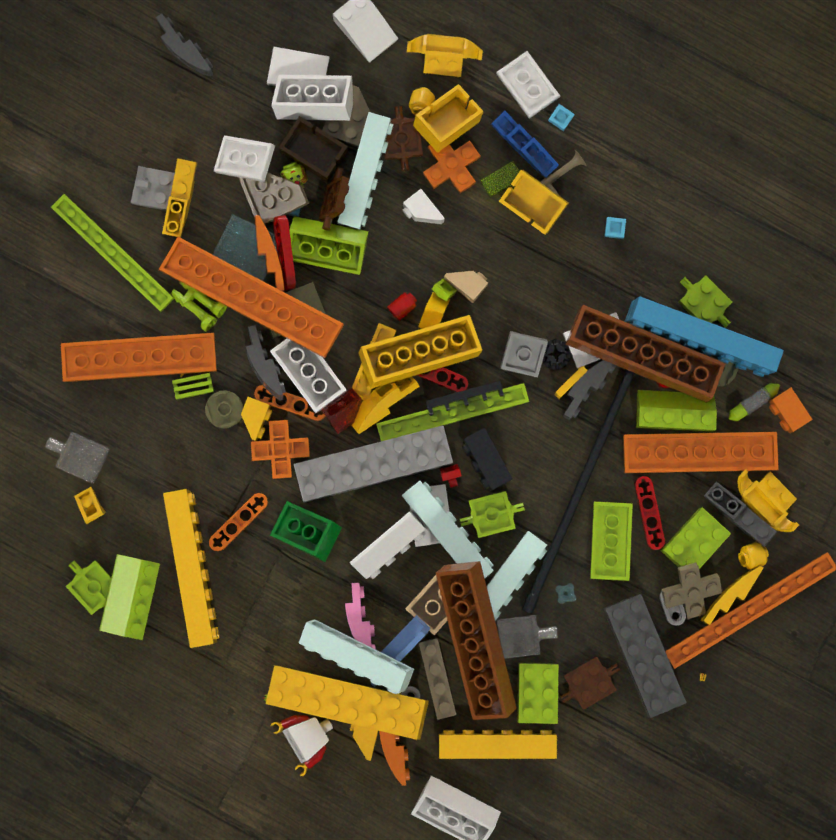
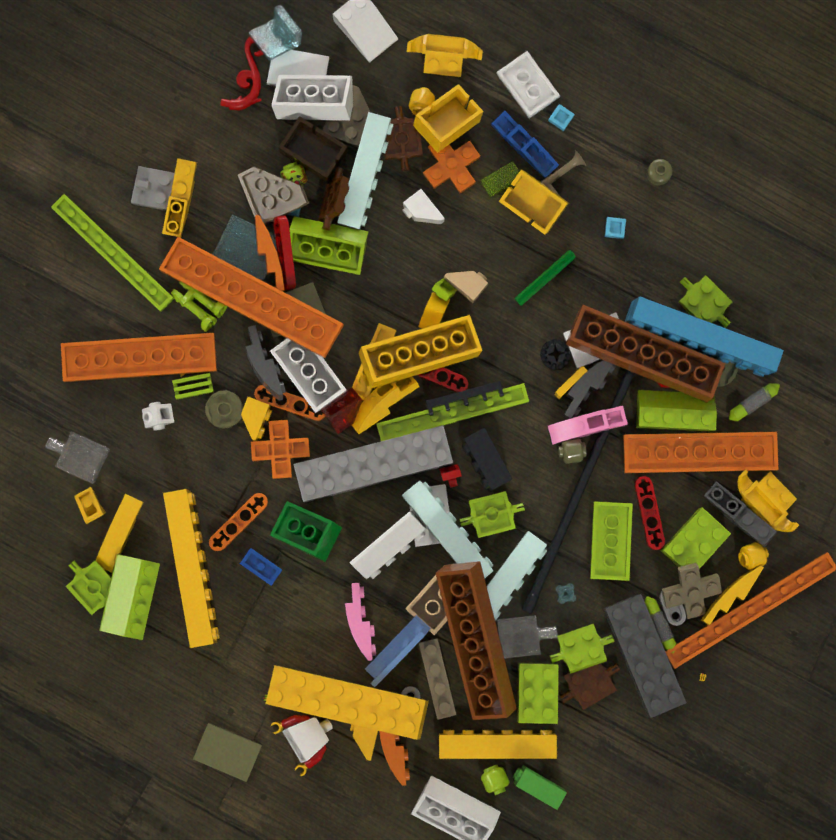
dark grey slope [156,13,213,77] -> none
white tile [214,135,275,182] -> none
light aqua brick [299,619,414,694] -> none
red brick [387,292,417,321] -> none
light grey hinge [500,331,548,377] -> none
orange brick [768,387,813,433] -> none
none -> yellow slope [96,494,144,573]
none -> white brick [142,402,174,431]
none -> olive tile [193,723,262,782]
none -> red plant [220,35,268,110]
none -> blue plate [240,548,282,586]
none -> clear light blue bracket [249,5,302,61]
none -> lime head [481,765,510,795]
none -> bright green window [513,765,567,810]
none -> green axle [515,250,576,306]
none -> bright pink slope [548,406,628,445]
none -> lime plate [550,624,614,674]
none -> olive head [558,438,586,464]
none -> piece [644,596,677,653]
none -> olive head [646,159,673,186]

